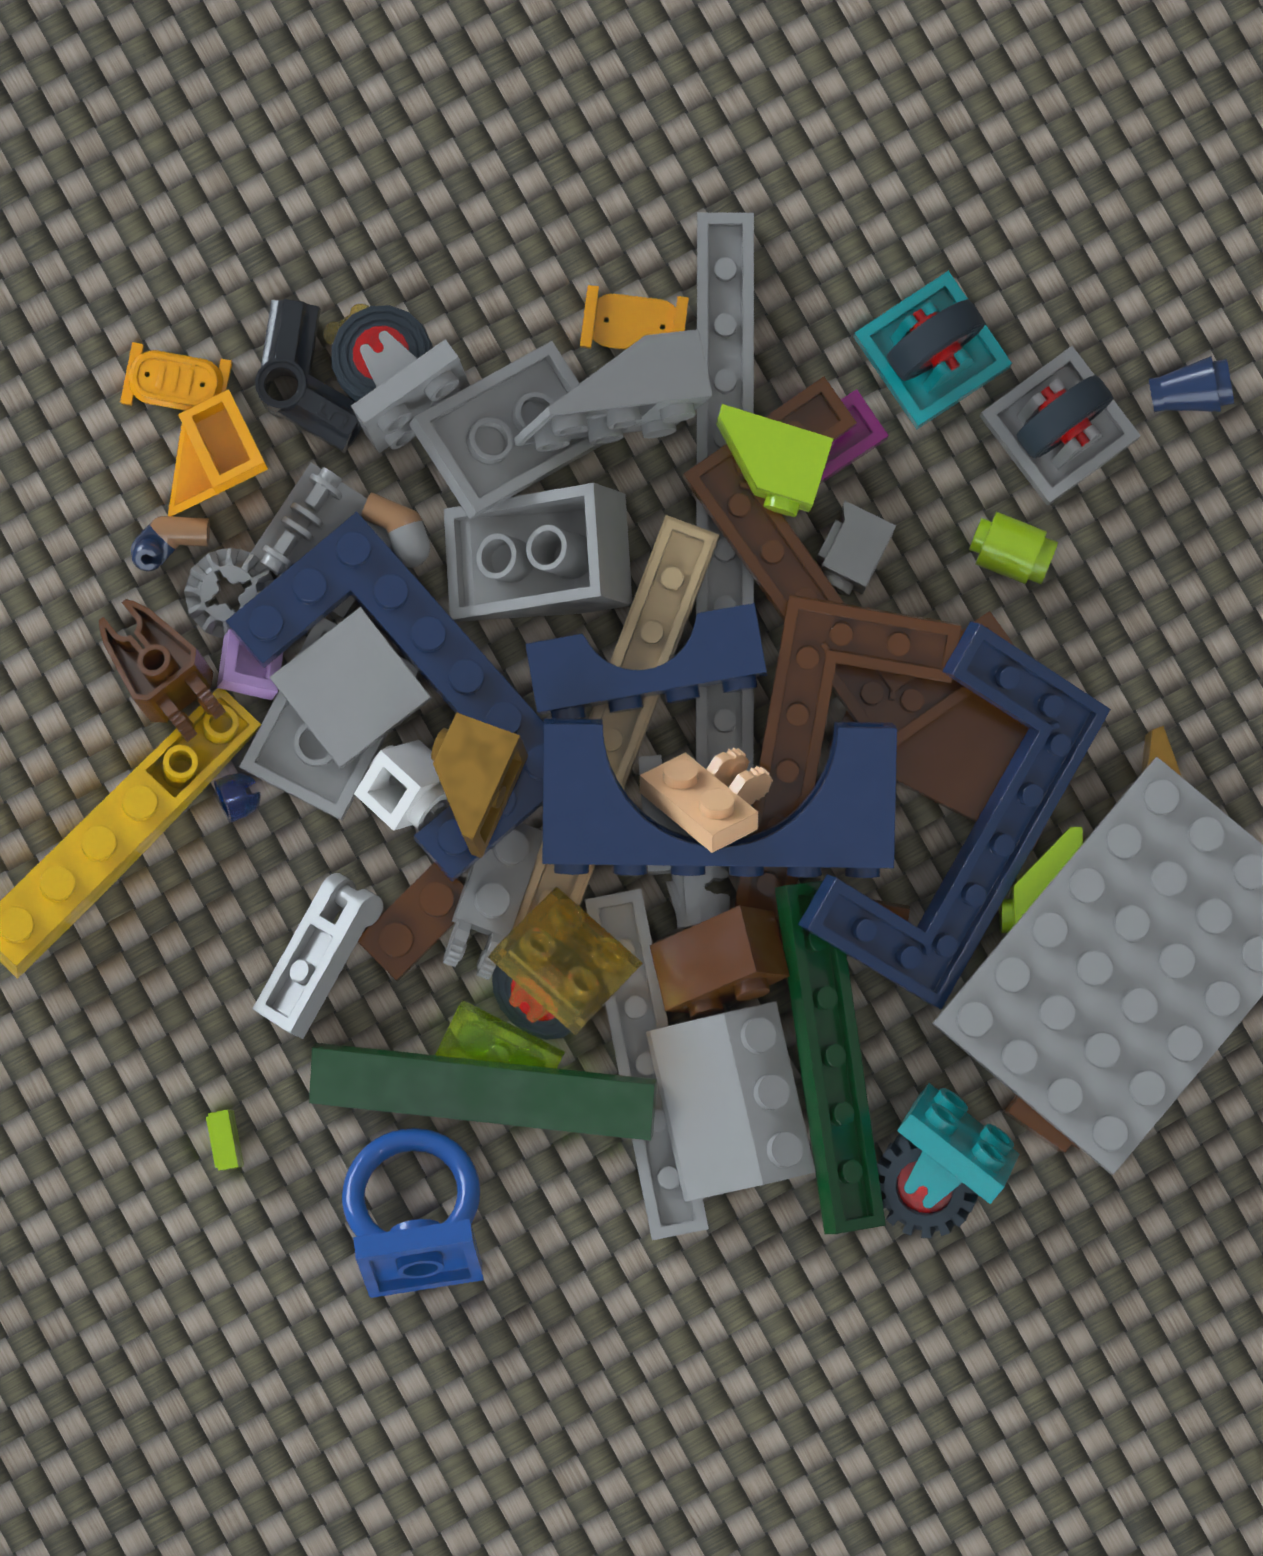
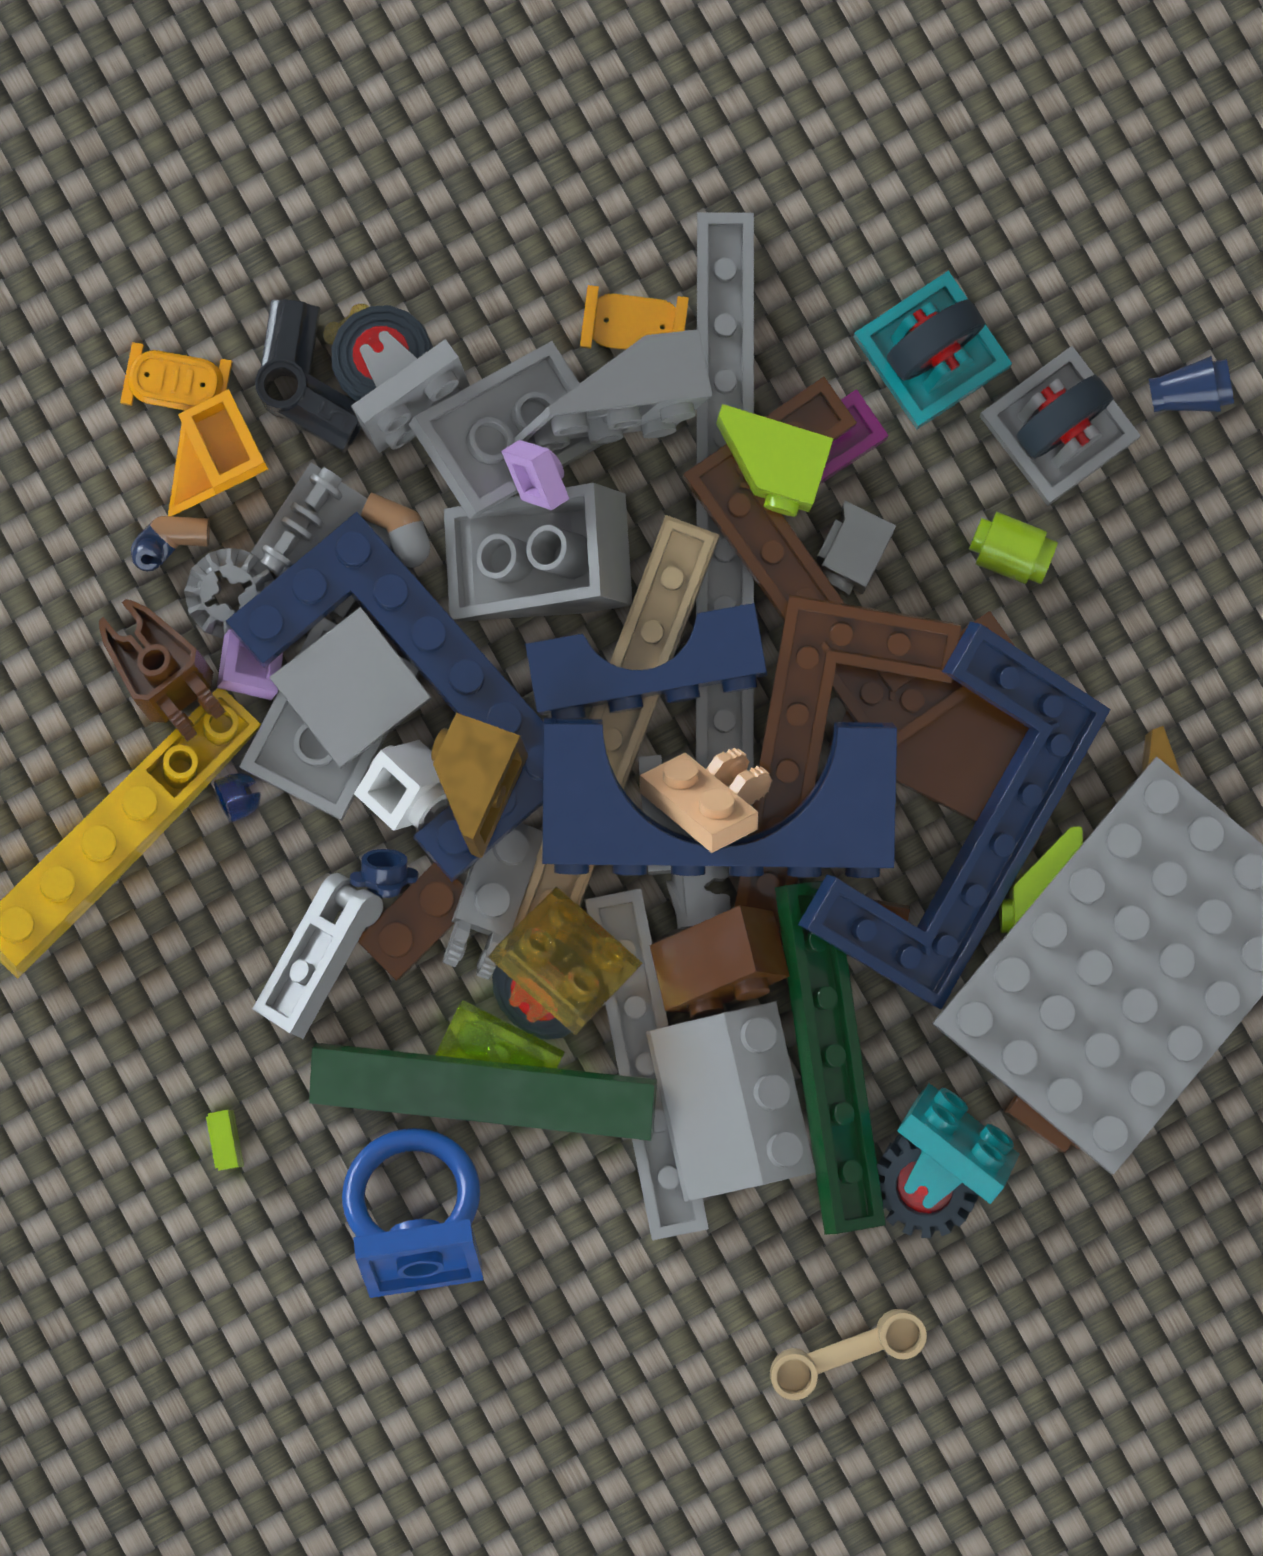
none -> dark blue plate [350,849,418,898]
none -> lavender plate [501,440,569,510]
none -> tan bar [770,1309,927,1400]

